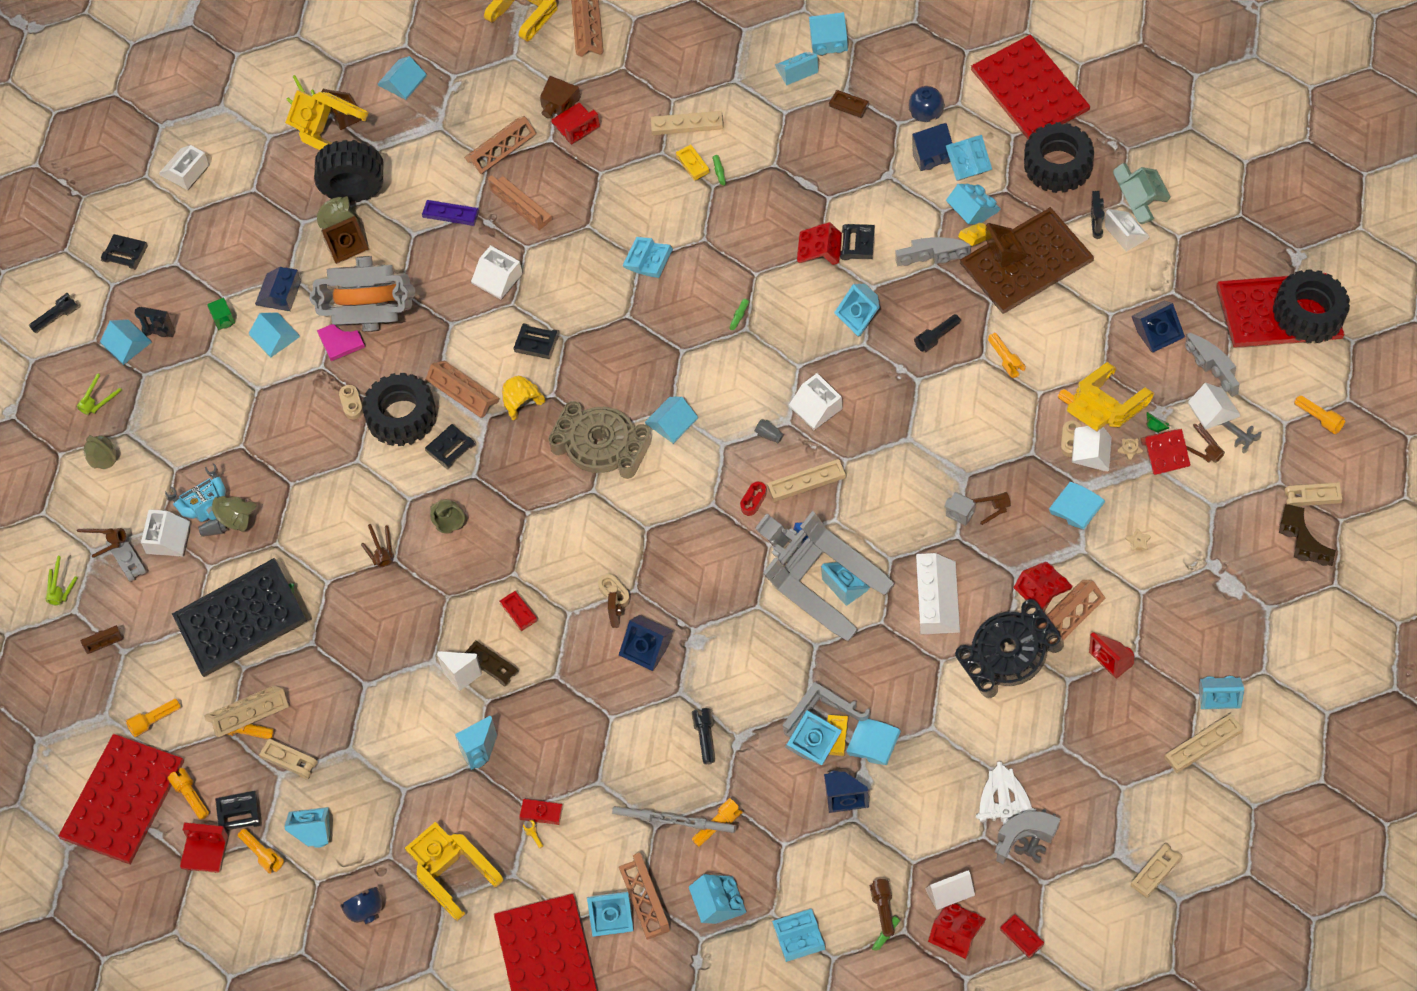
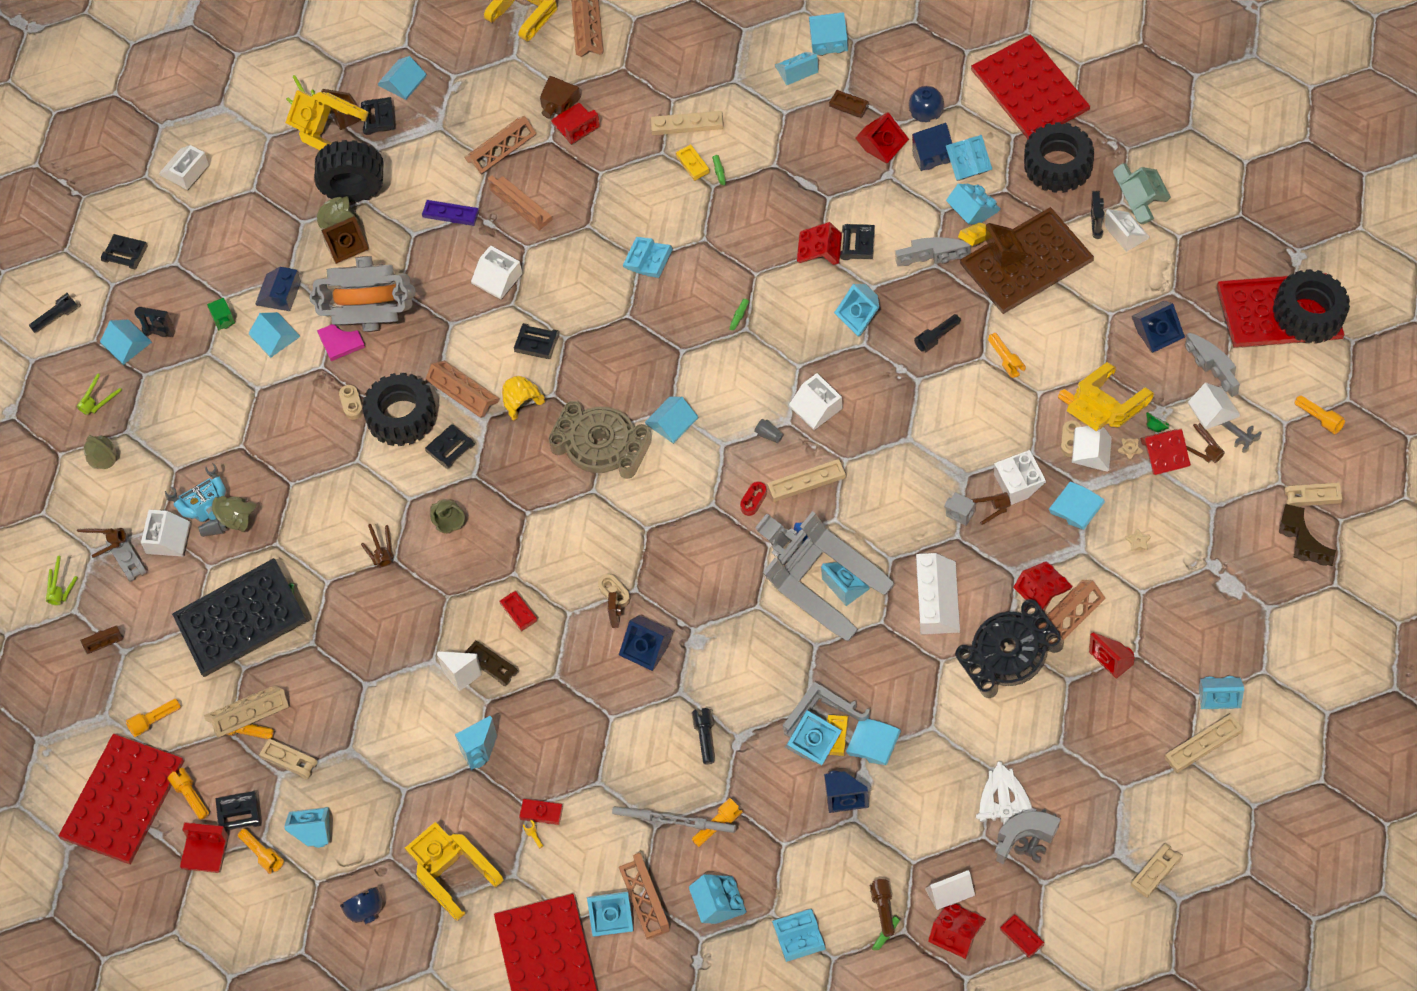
none -> black plate [361,97,395,135]
none -> red slope [855,112,909,163]
none -> white slope [994,450,1046,505]

